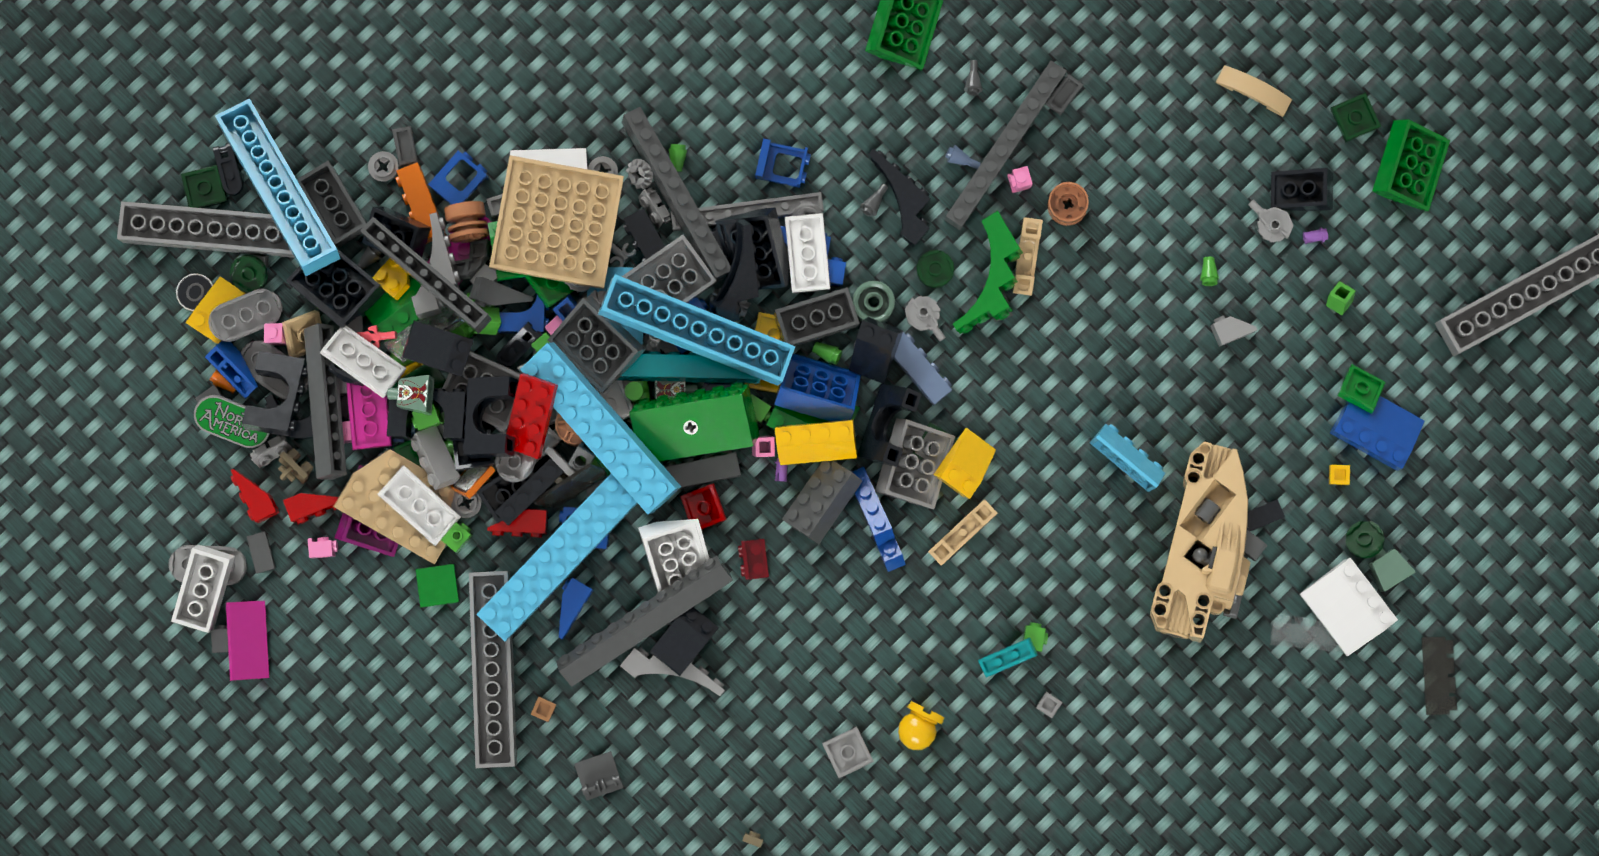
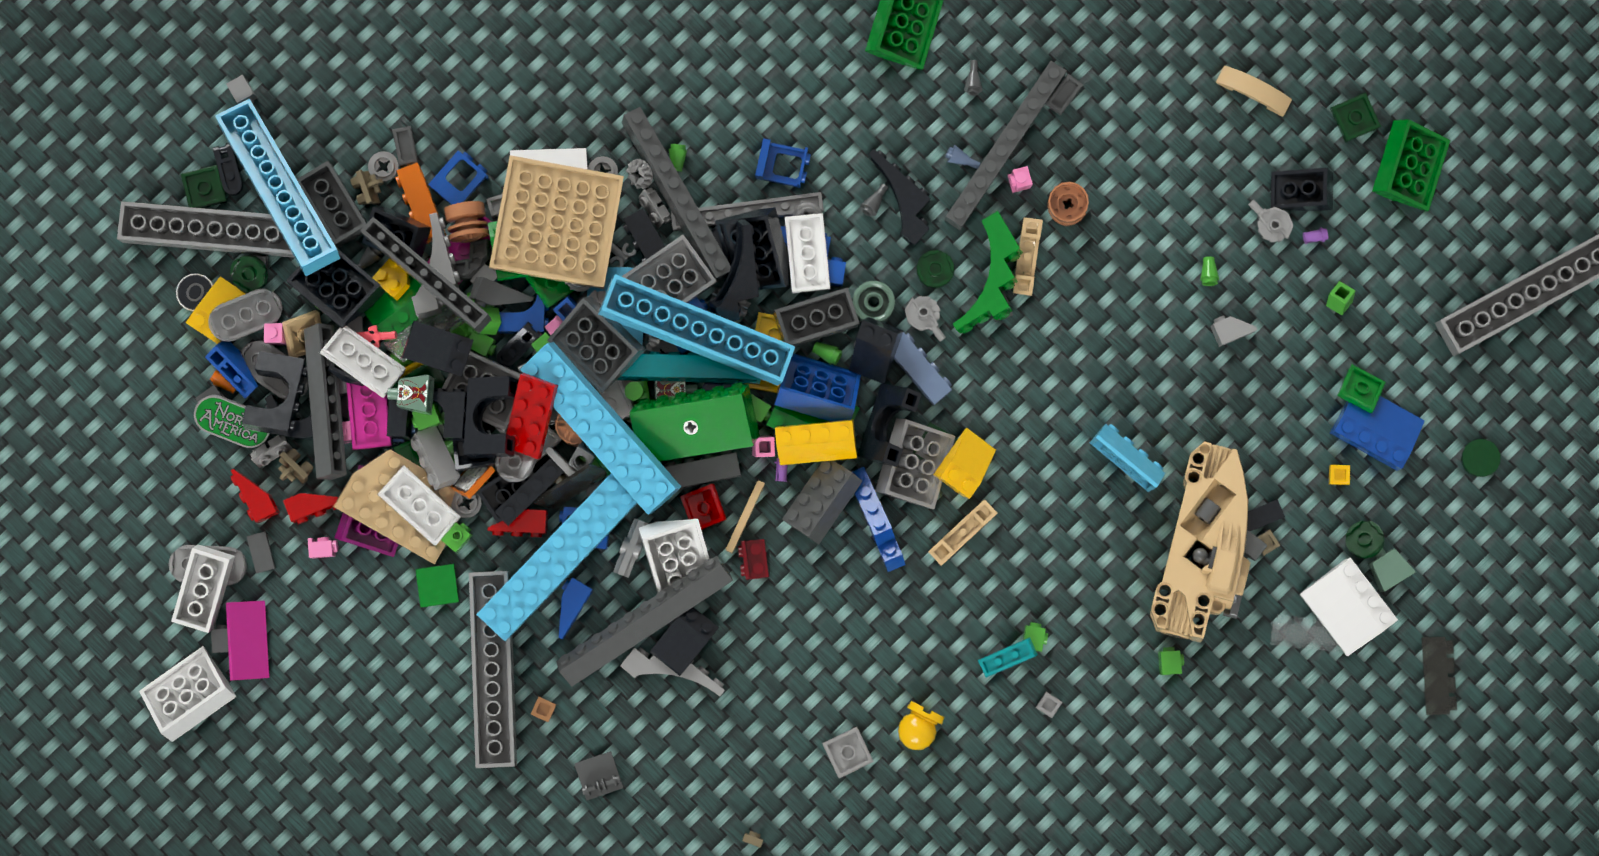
none -> white slope [139,646,236,742]
none -> light grey brick [226,75,257,104]
none -> dark tan hips [350,170,384,205]
none -> bright green brick [469,331,497,358]
none -> light grey piece [613,518,648,578]
none -> tan tile [726,481,765,554]
none -> bright green brick [1158,647,1184,675]
none -> dark tan tile [1258,529,1280,556]
none -> dark green tile [1461,439,1501,477]

